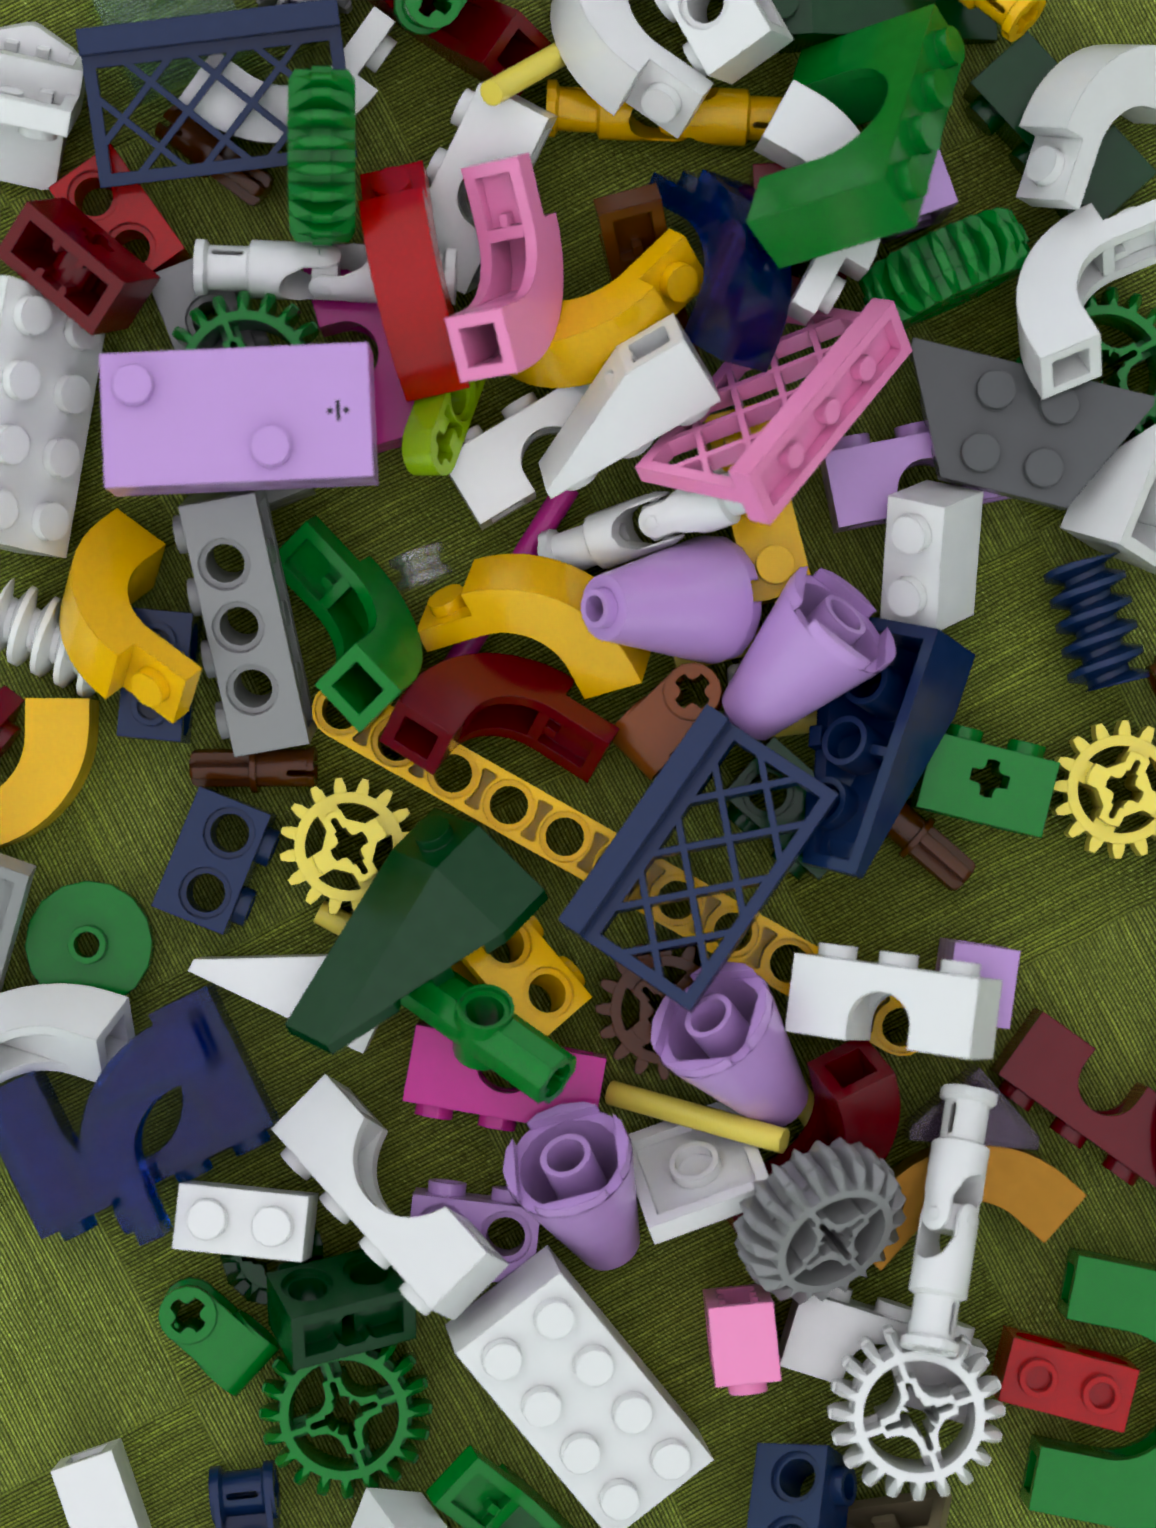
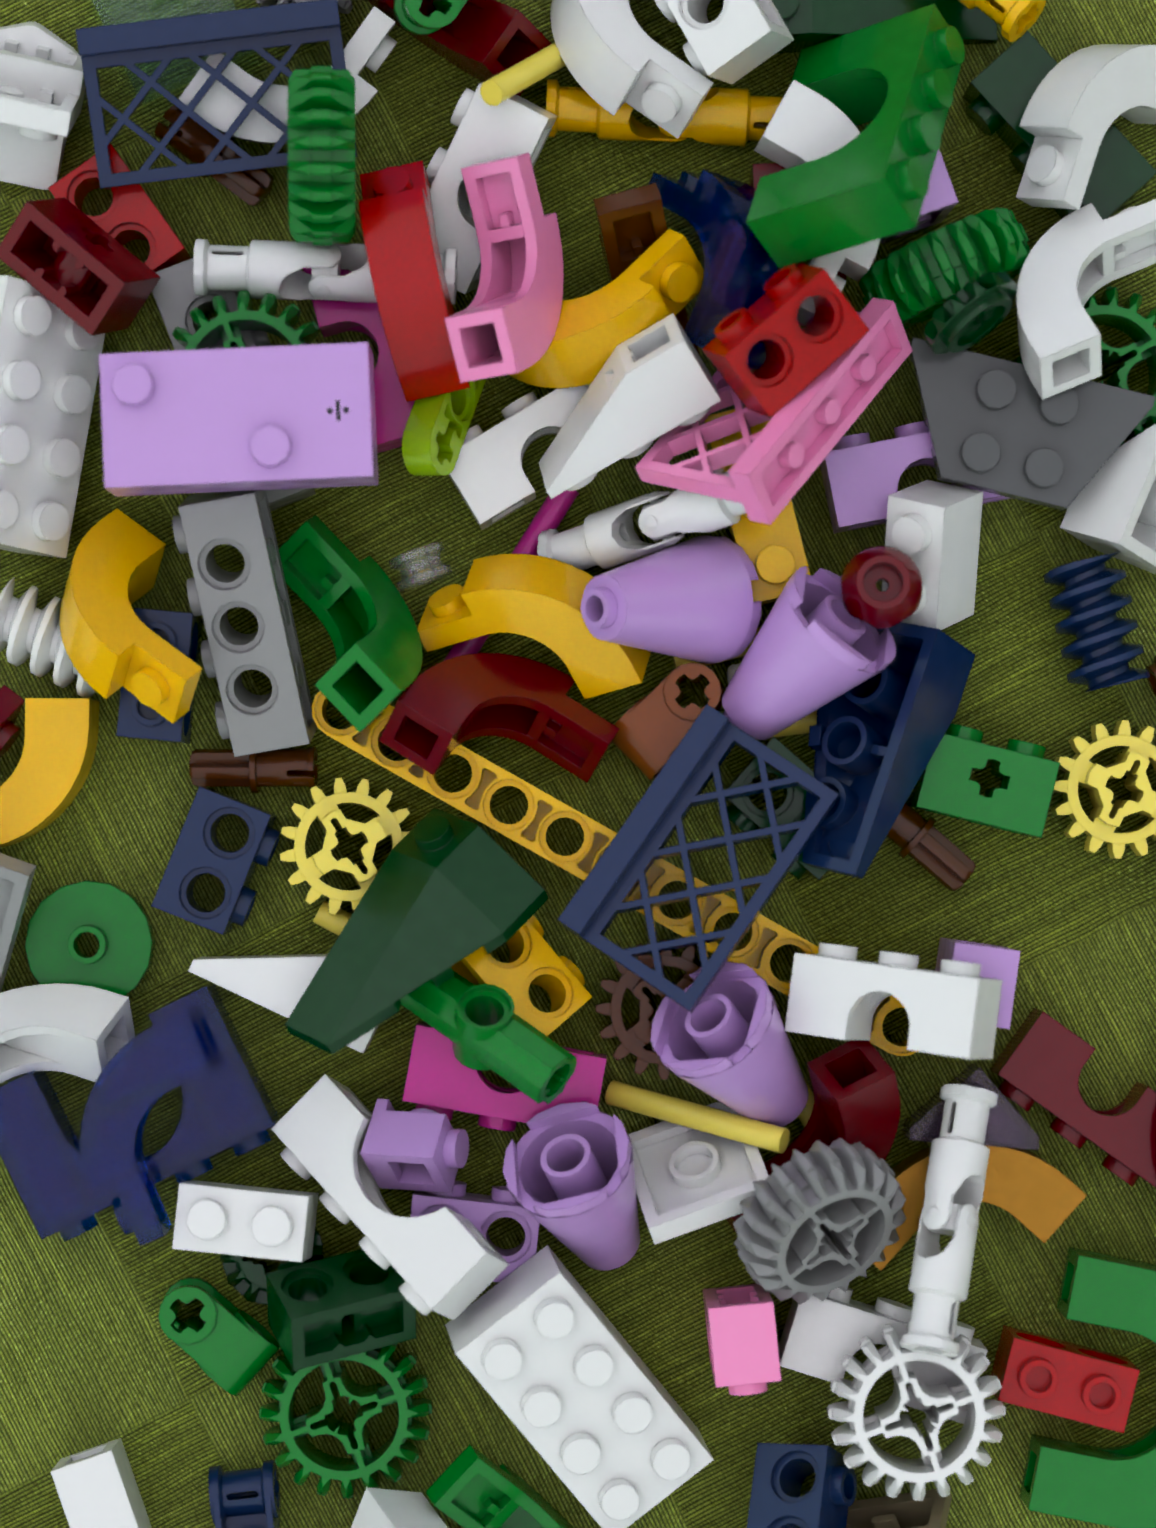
none -> lavender brick [360,1099,469,1193]
none -> red brick [702,263,870,418]
none -> dark red plate [841,546,922,629]
none -> dark green gear [923,271,1017,354]

